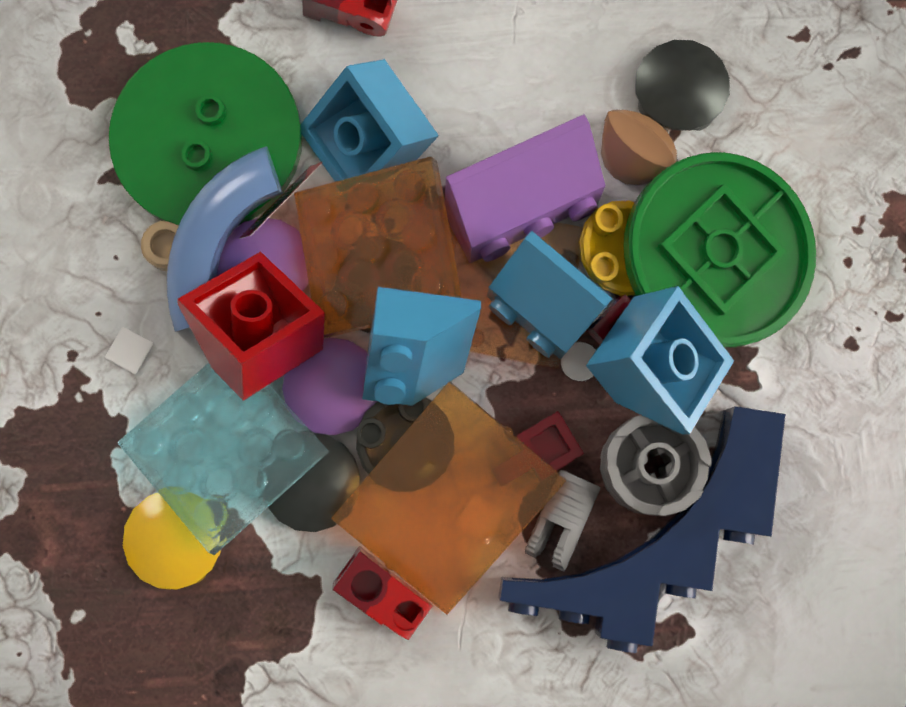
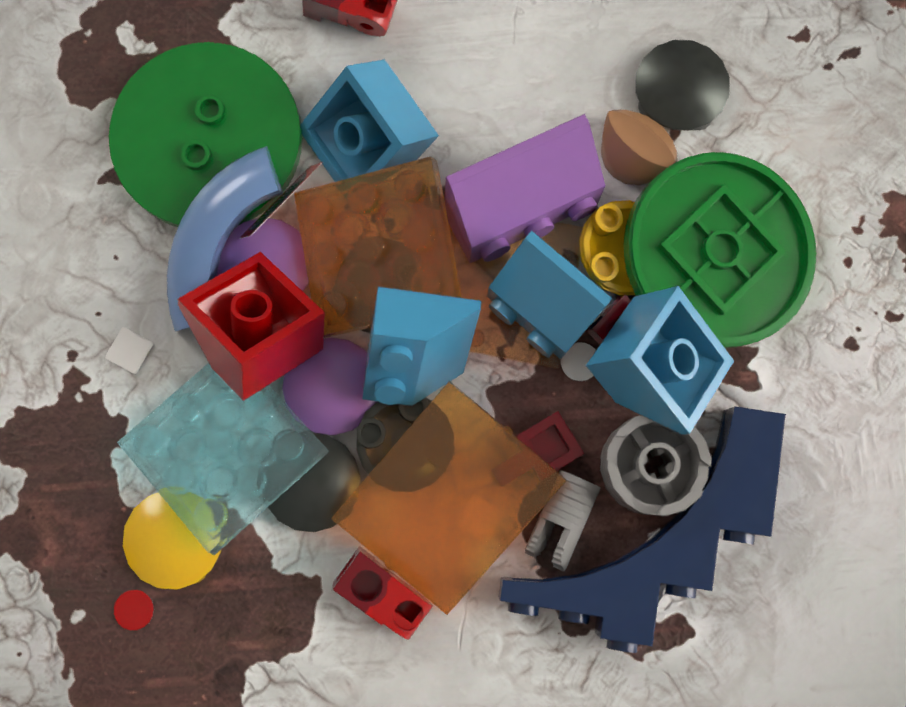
tan tile [141,221,179,271] -> none
none -> red sticker [114,590,154,630]

